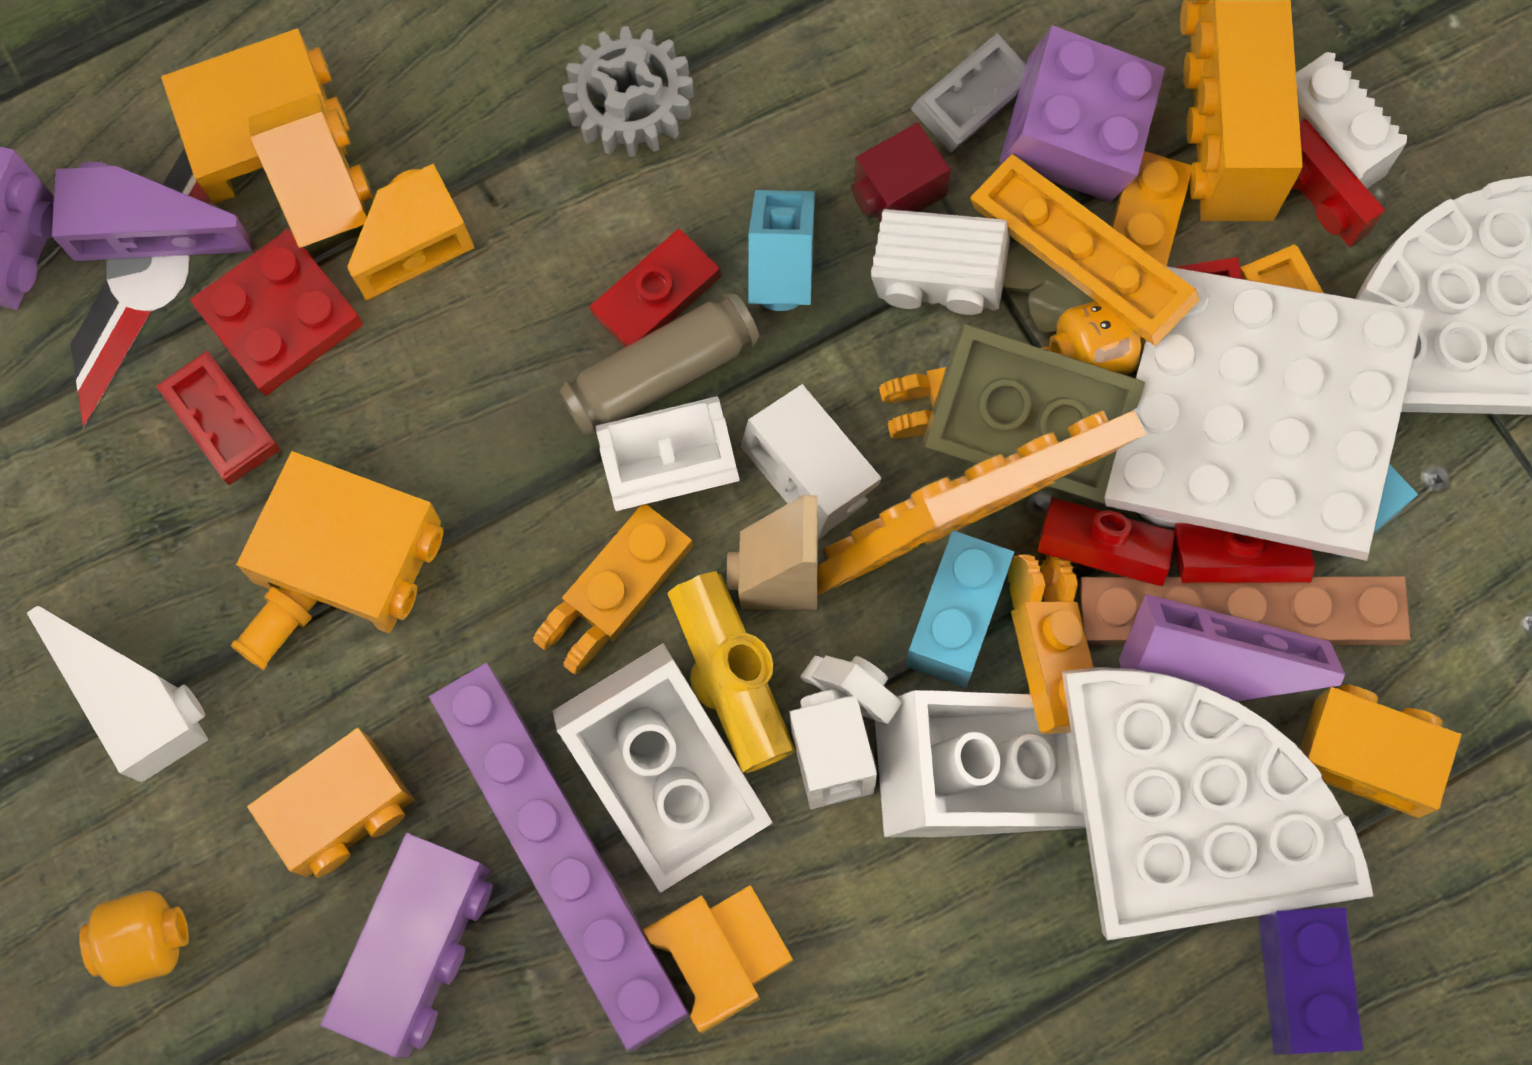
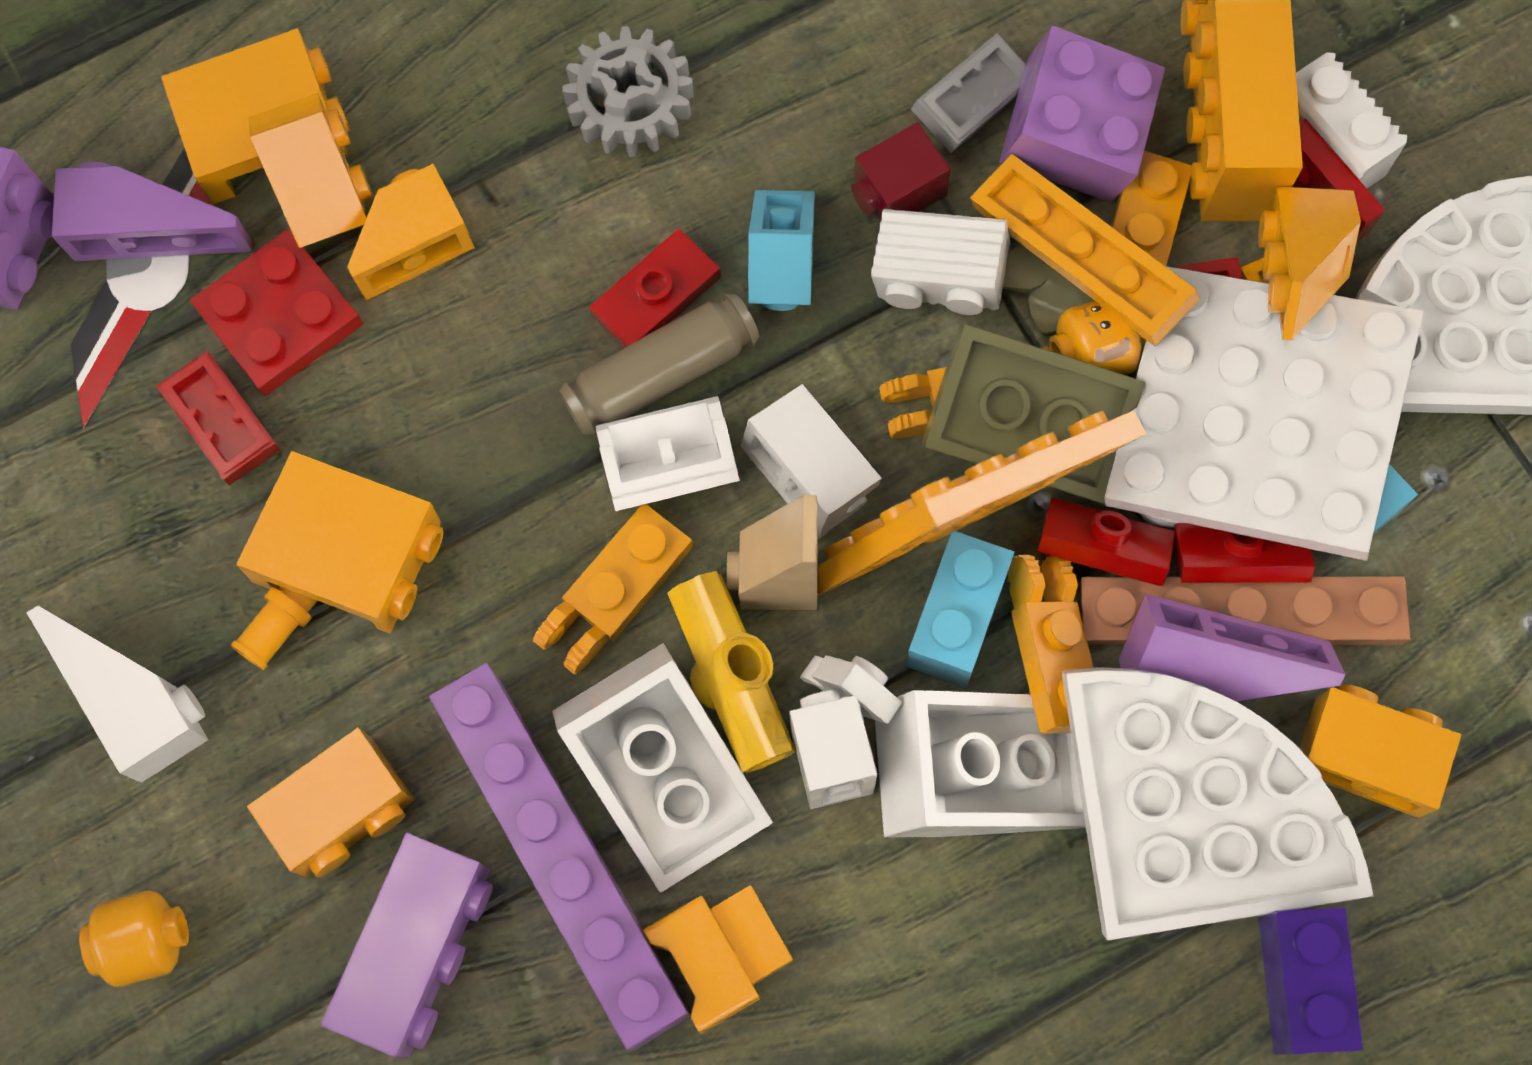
none -> light orange slope [1258,187,1361,340]

